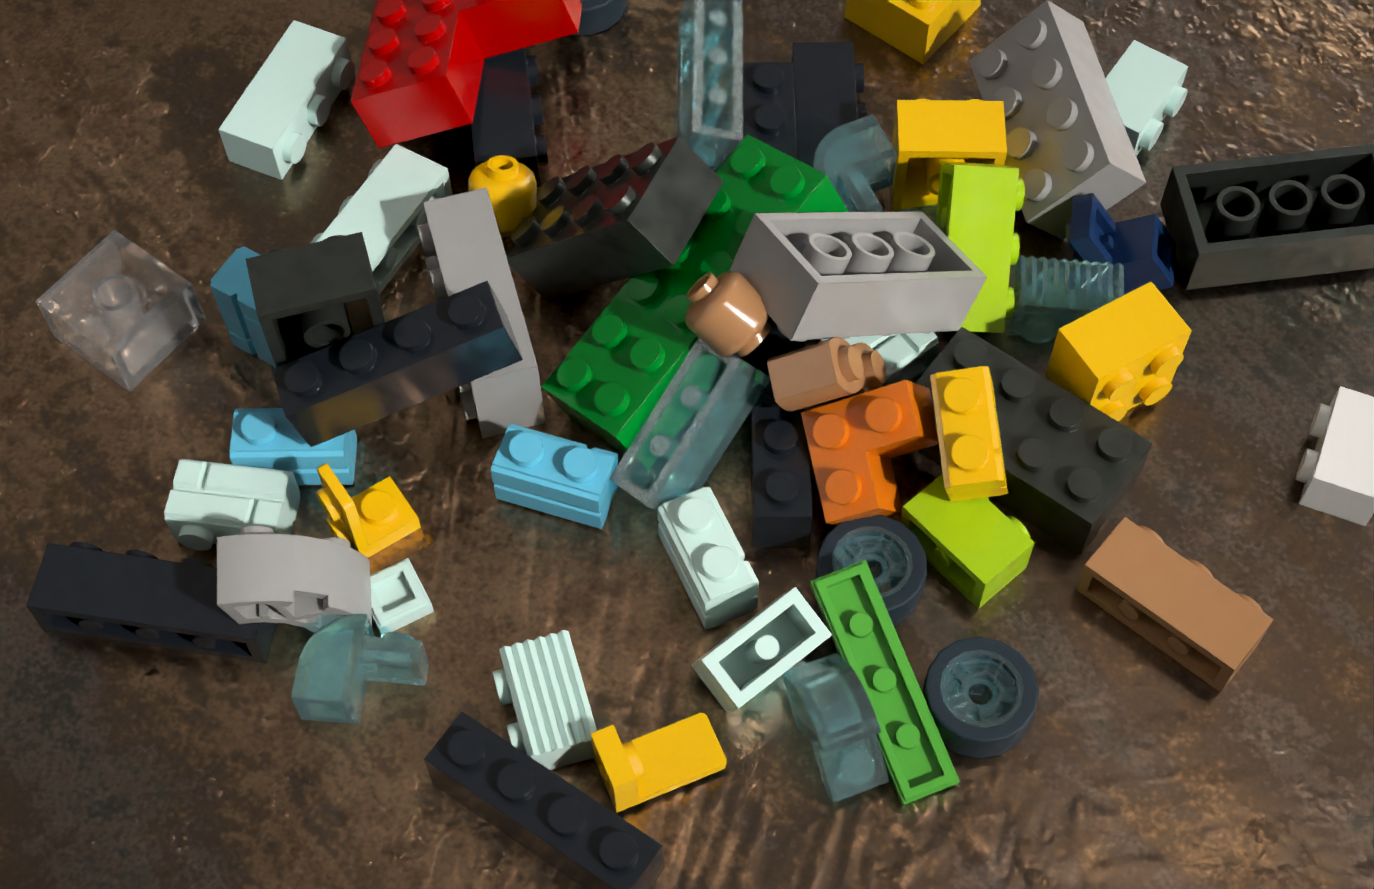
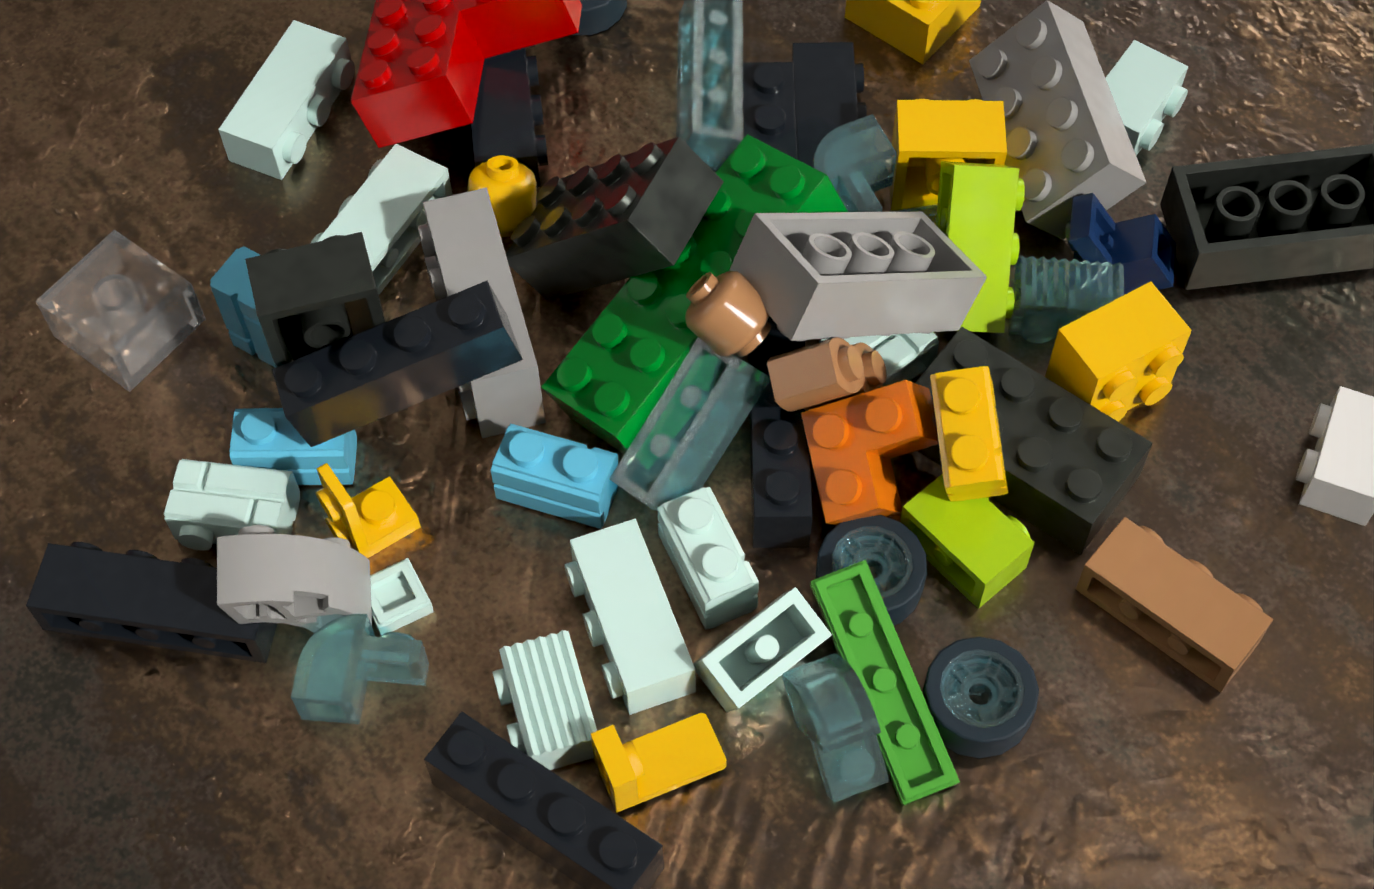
none -> light aqua brick [564,518,696,715]

